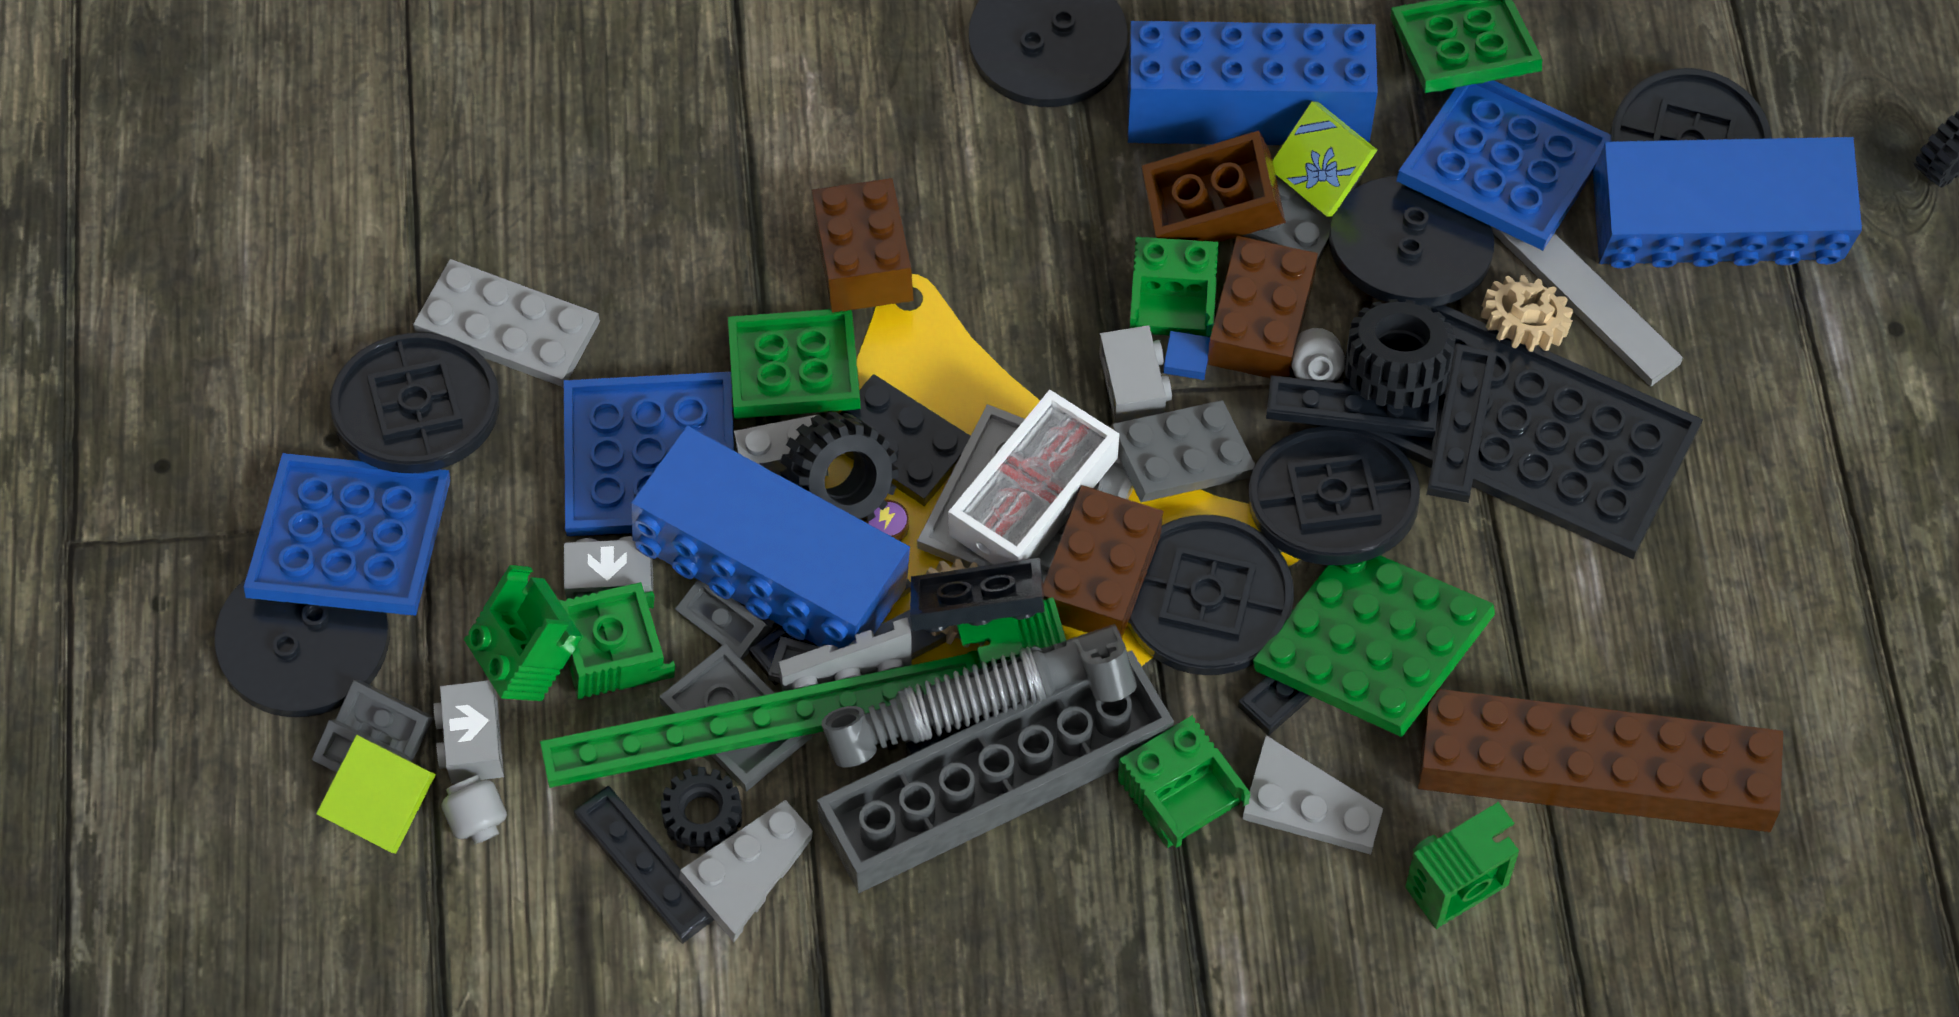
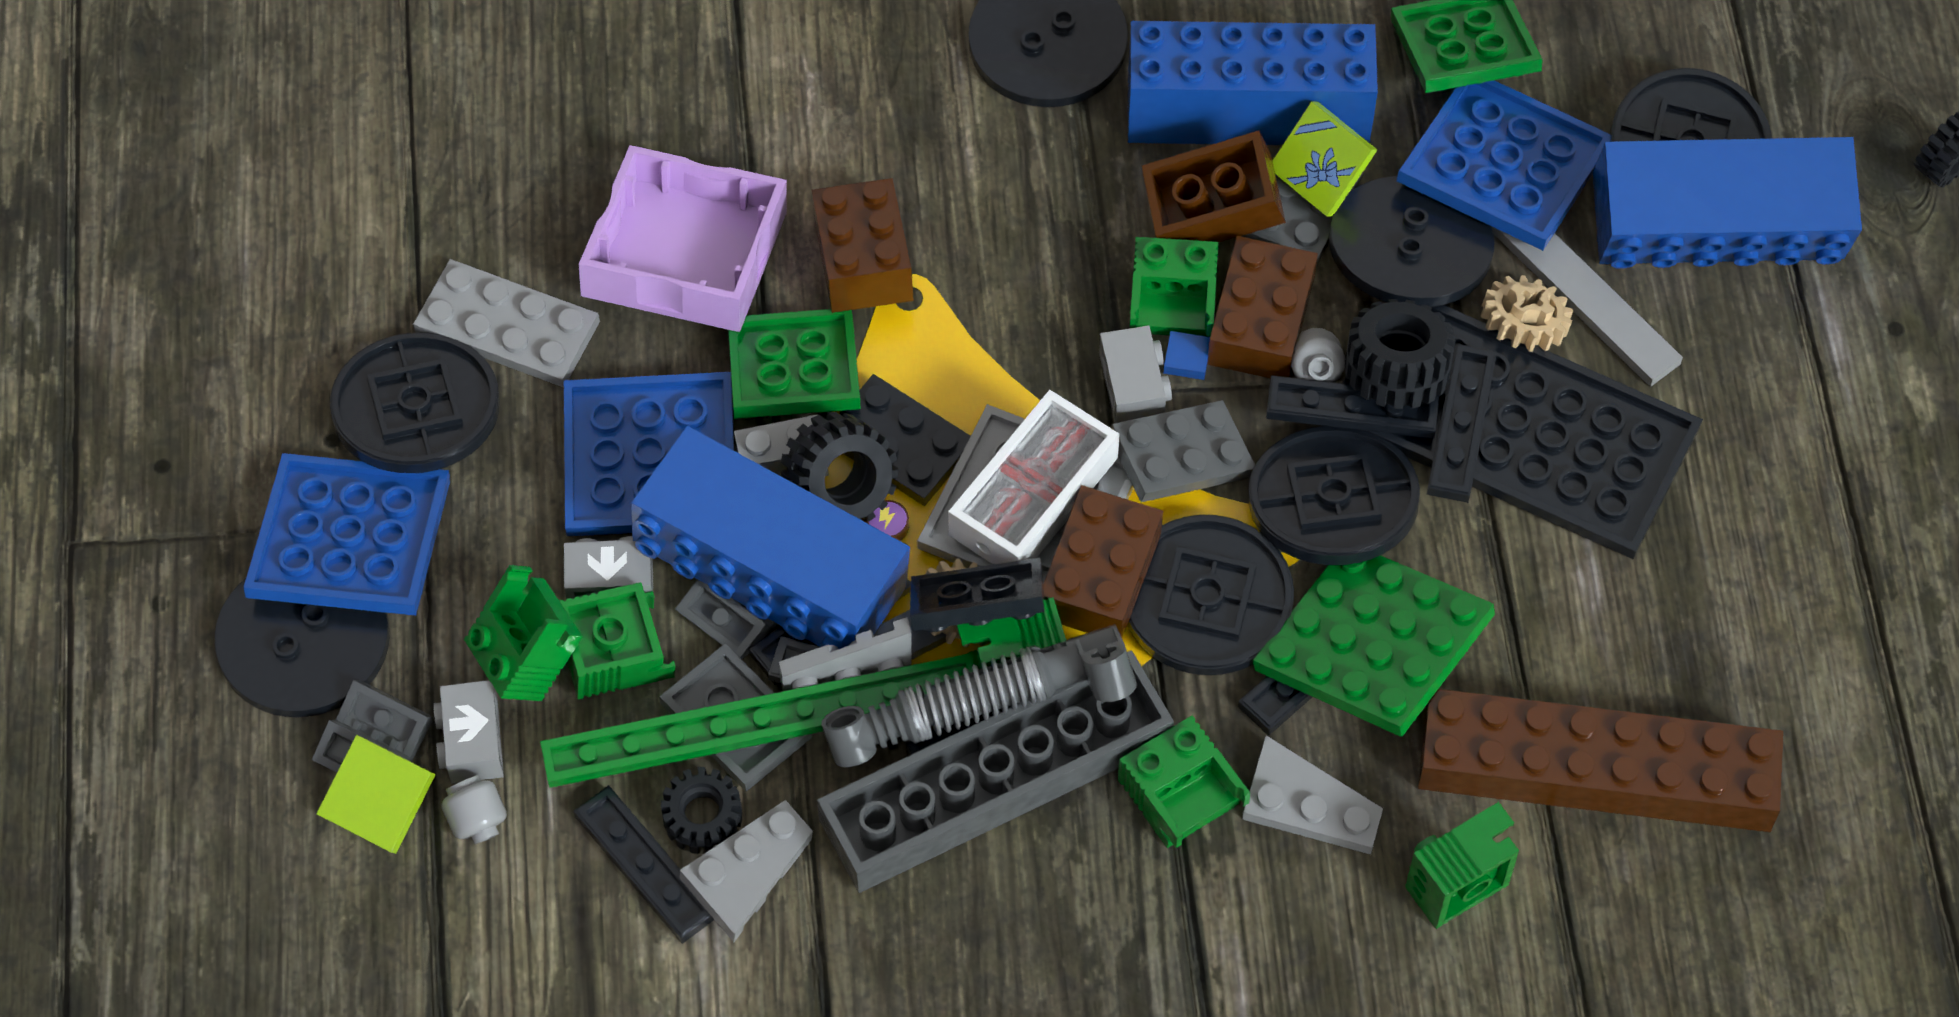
none -> lavender tile [579,145,787,332]

